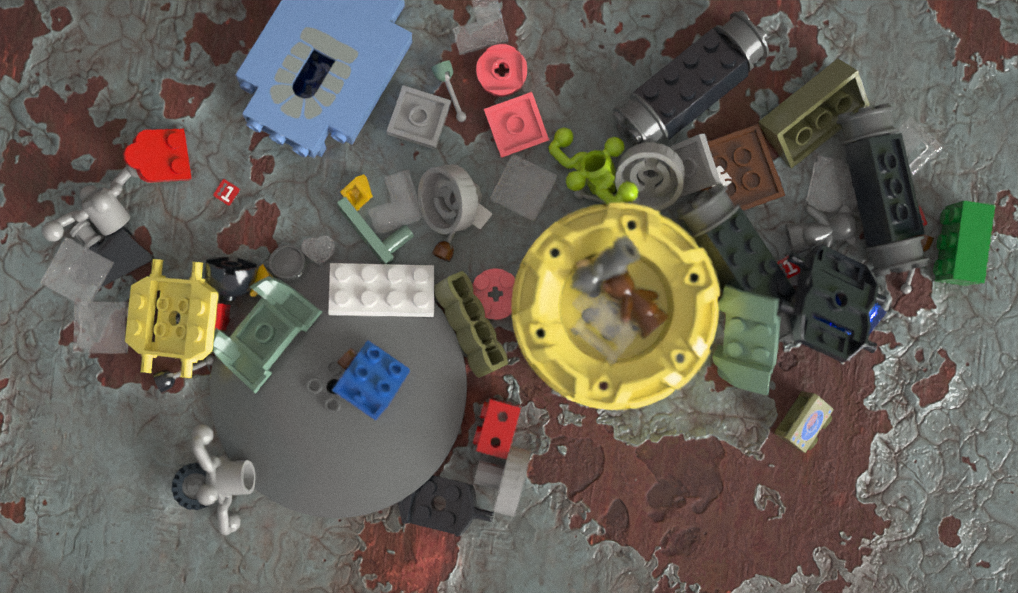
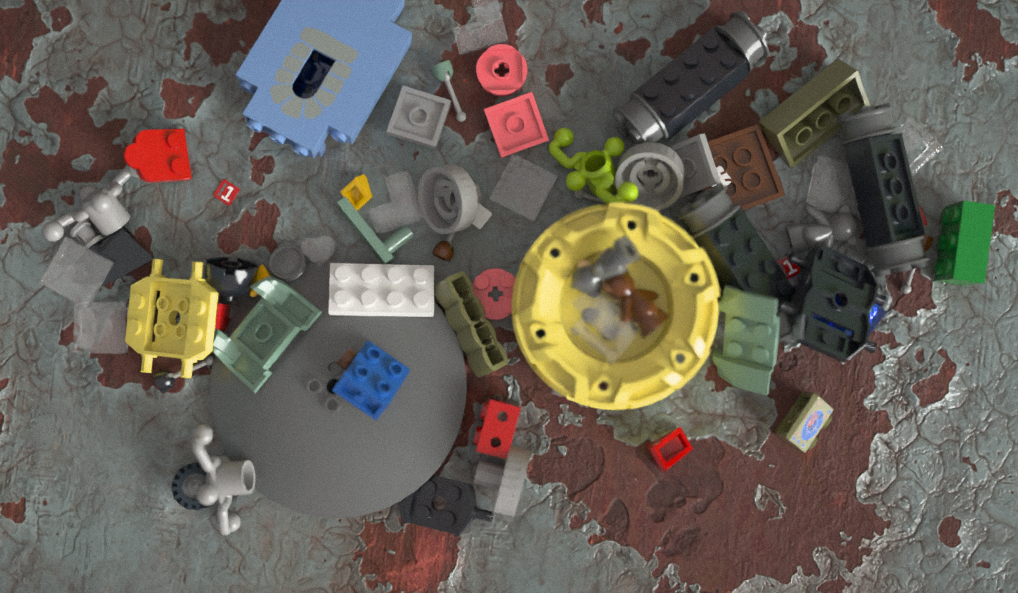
none -> red slope [646,427,693,472]

